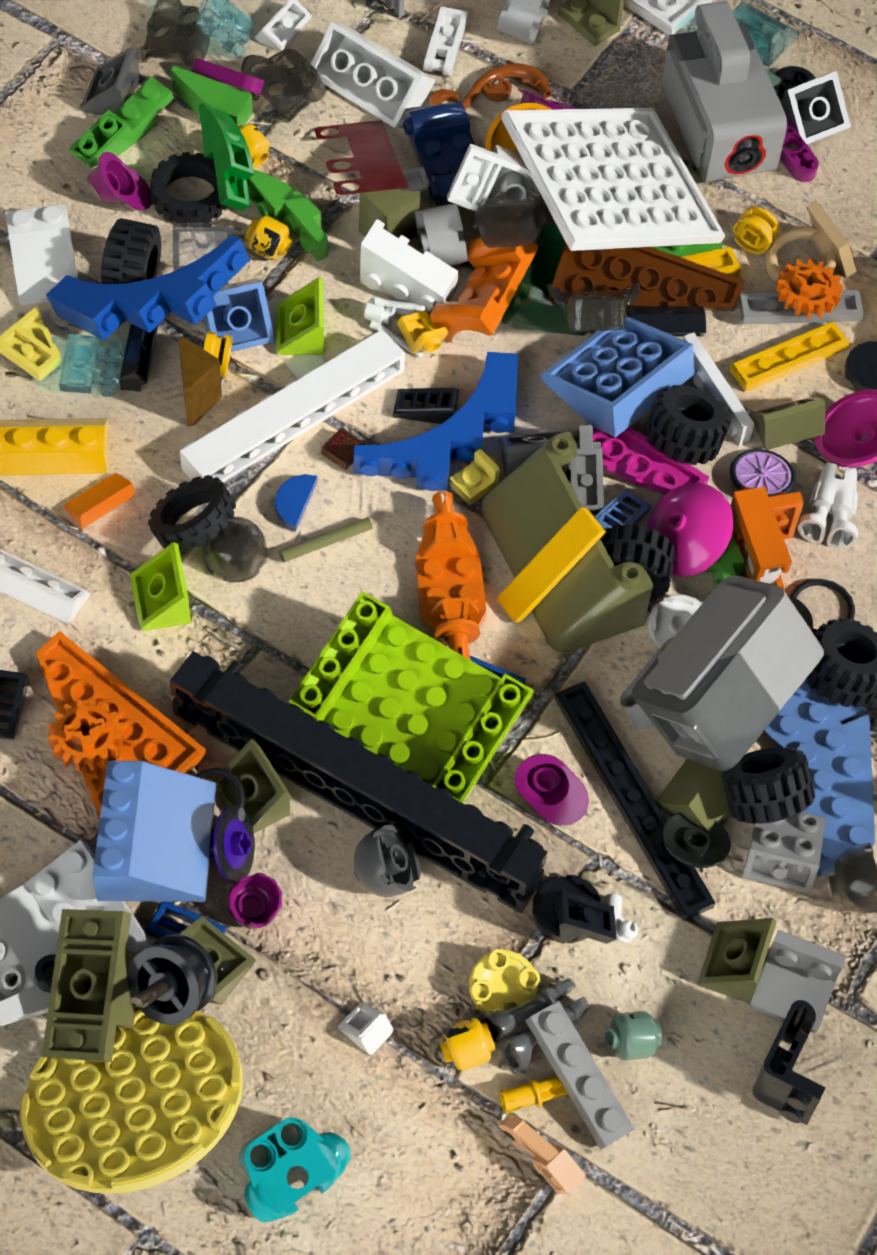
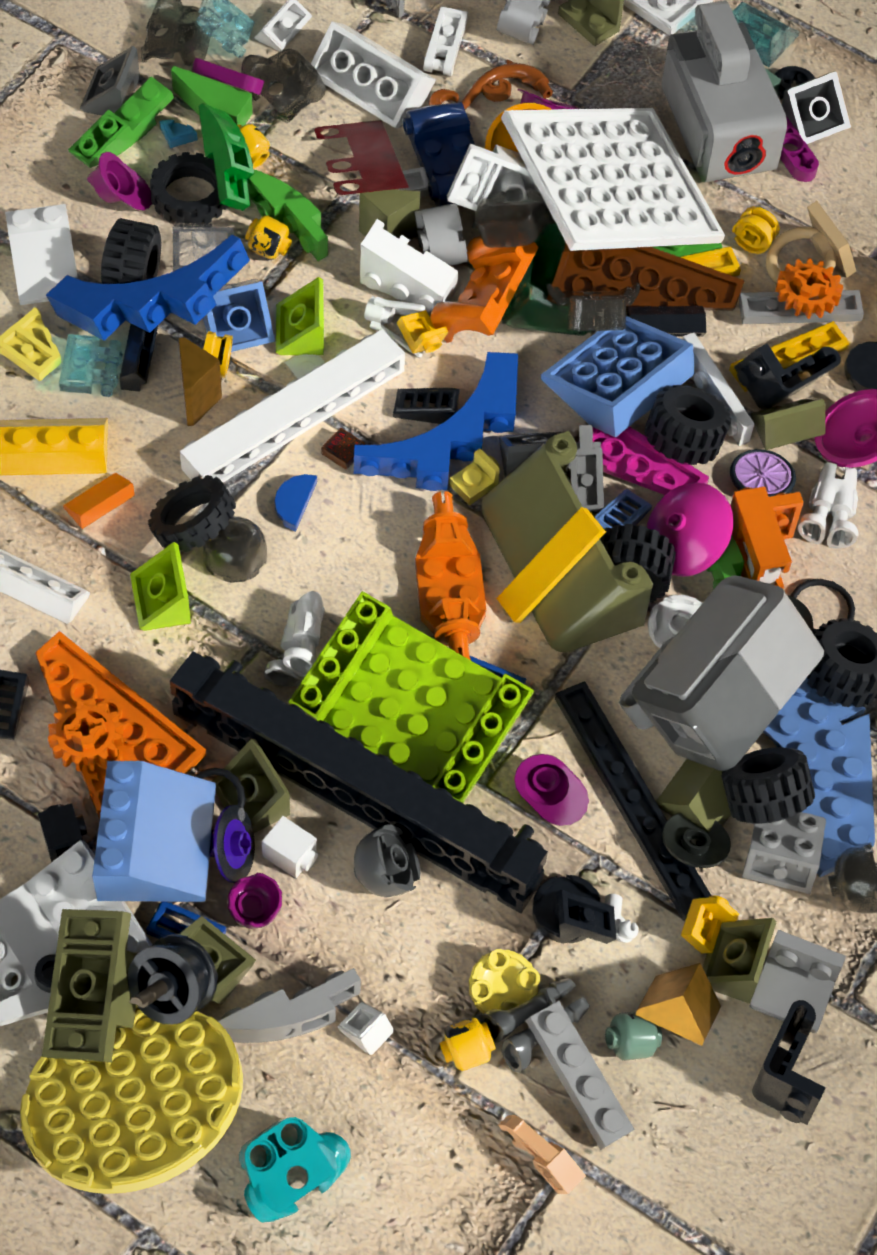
olive piece [279,517,373,563] -> none
yellow axle [499,1075,568,1114] -> none
none -> black brick [38,803,88,863]
none -> dark azure tile [160,119,198,148]
none -> light grey slope [218,968,361,1043]
none -> white brick [262,816,318,879]
none -> white piece [264,591,325,687]
none -> pearl gold slope [635,963,721,1046]
none -> yellow bracket [680,895,739,954]
none -> black piece [734,343,841,410]

